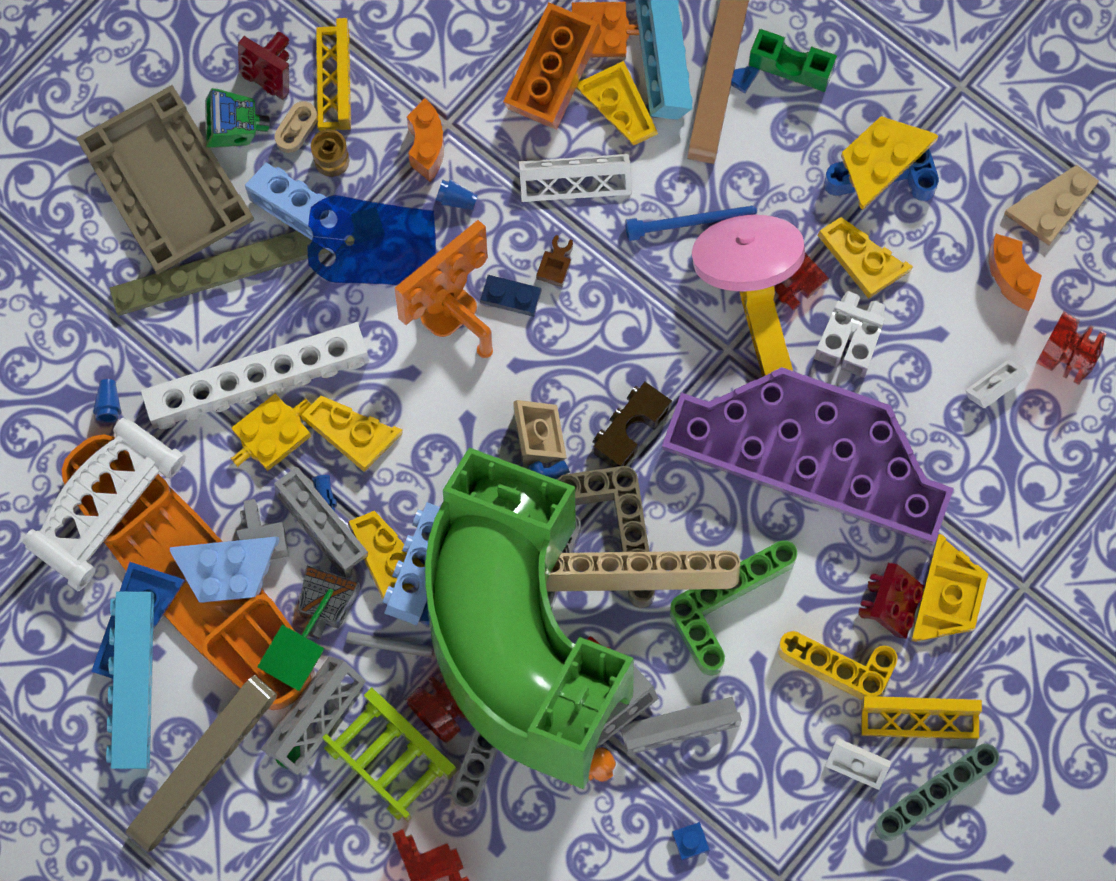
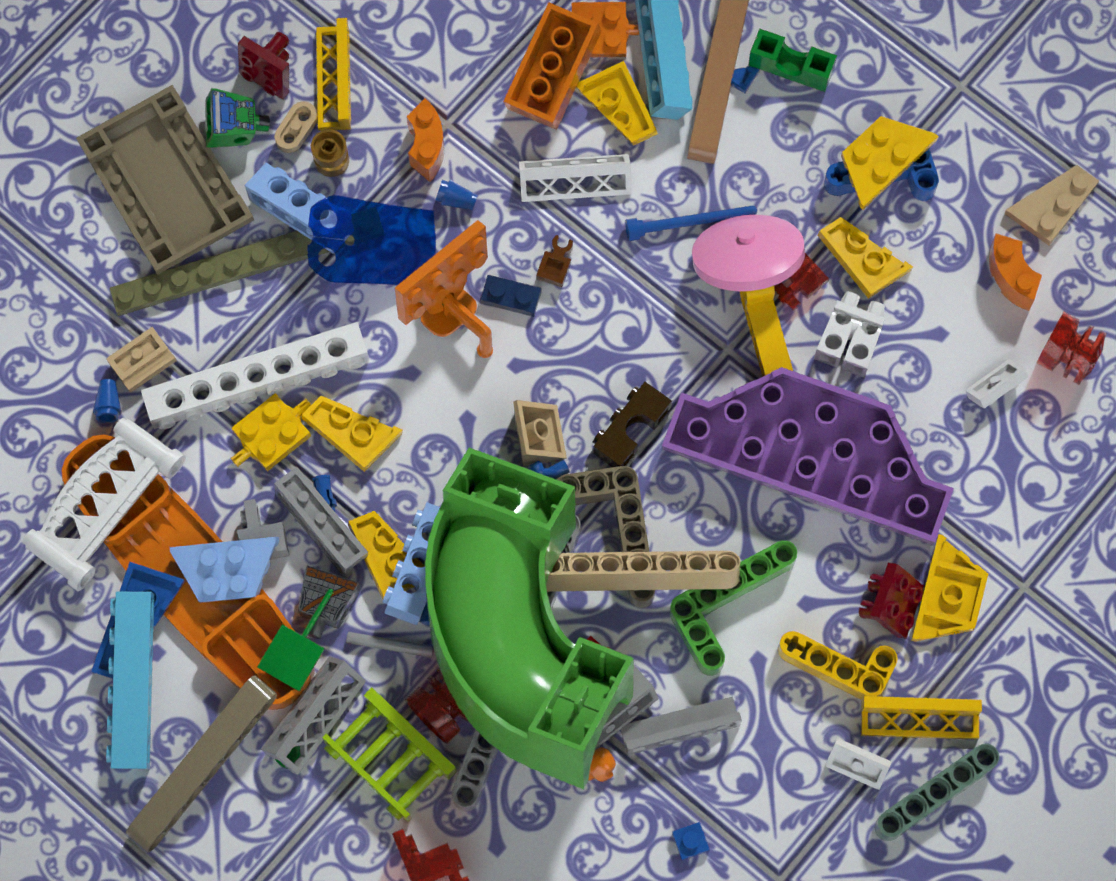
none -> tan plate [106,327,177,393]

